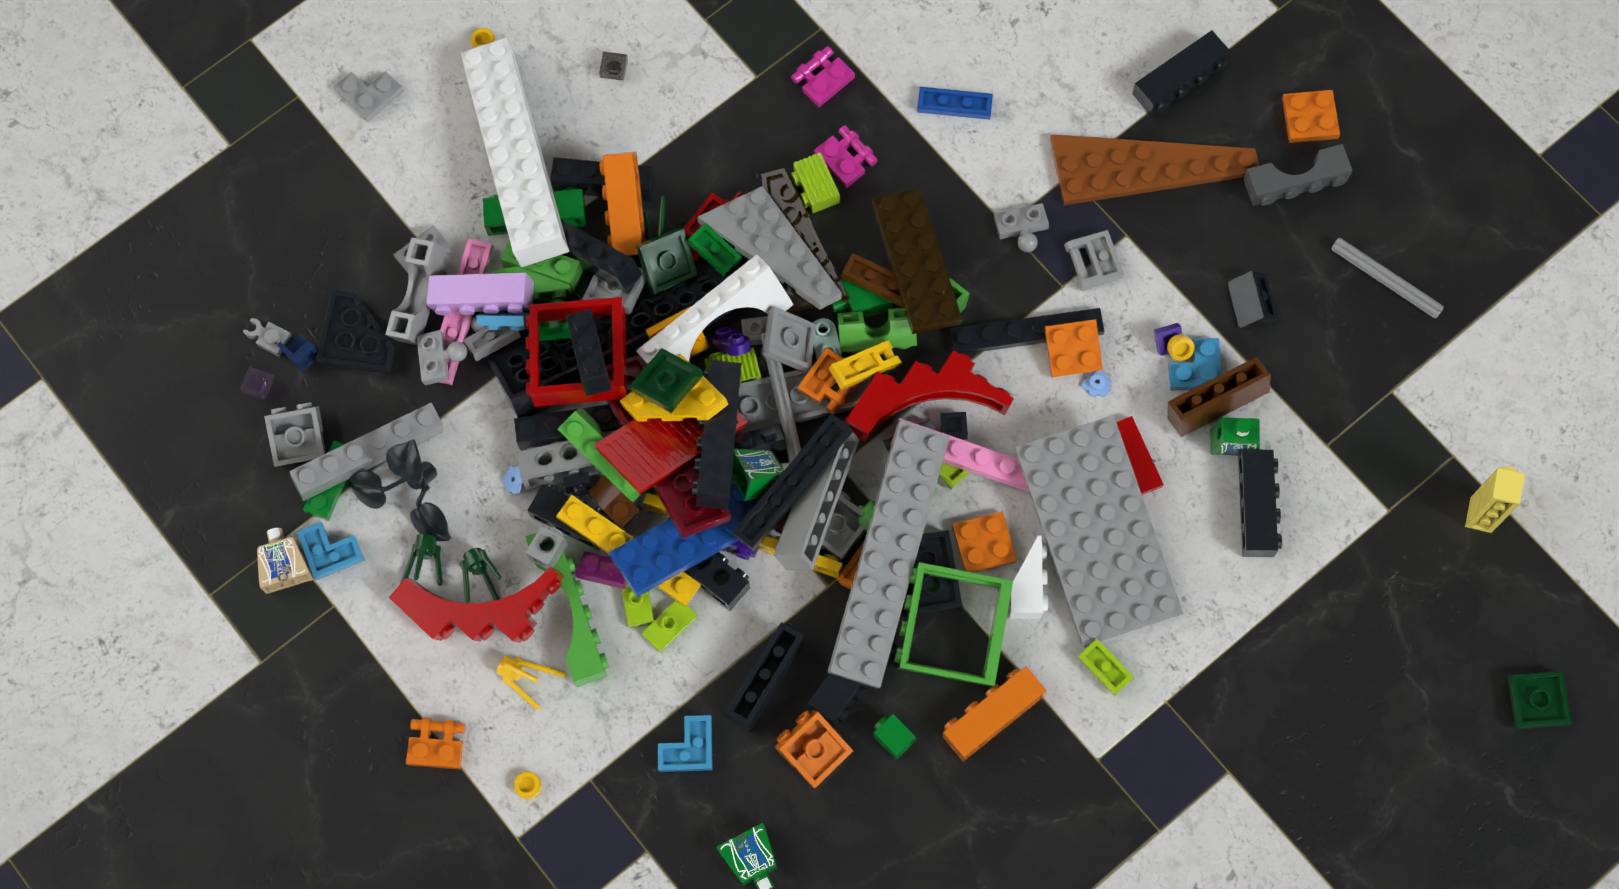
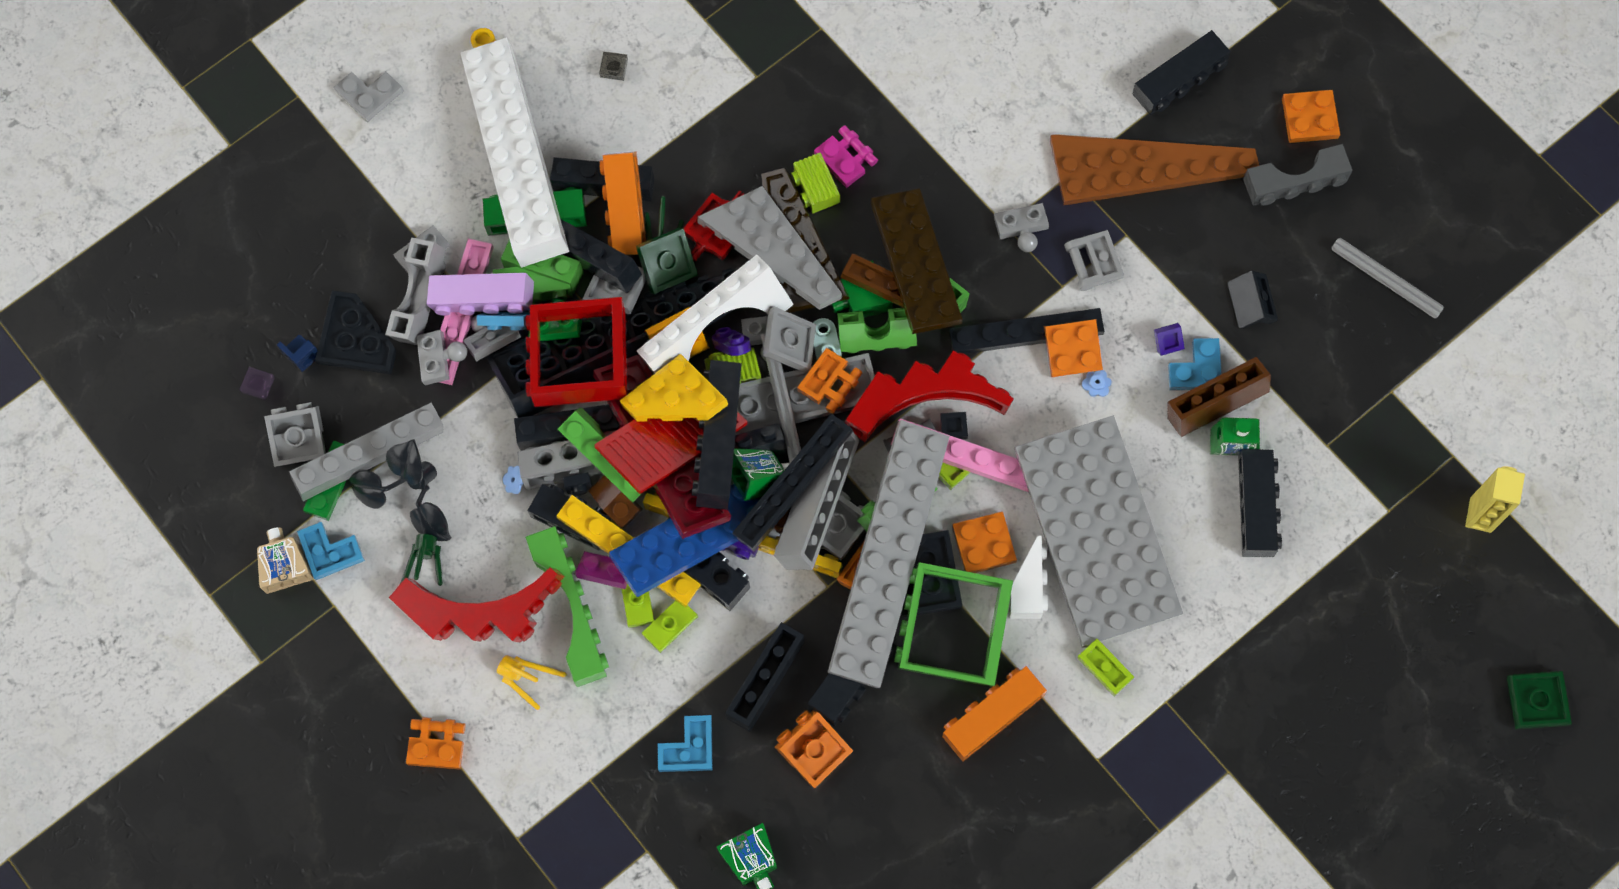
light grey plate [243,318,292,357] -> none
dark green plant [460,548,502,603] -> none
yellow tile [514,771,542,800] -> none
light grey brick [526,526,567,569] -> none
black brick [566,309,612,396] -> none
dark green plate [630,348,704,413] -> none
green plate [687,223,742,276] -> none
dark pink plate [791,46,855,107] -> none
yellow plate [829,340,902,390] -> none
green brick [874,714,916,760] -> none
blue tile [917,87,993,120] -> none
red tile [1116,416,1164,495] -> none
yellow tile [1167,334,1194,361] -> none

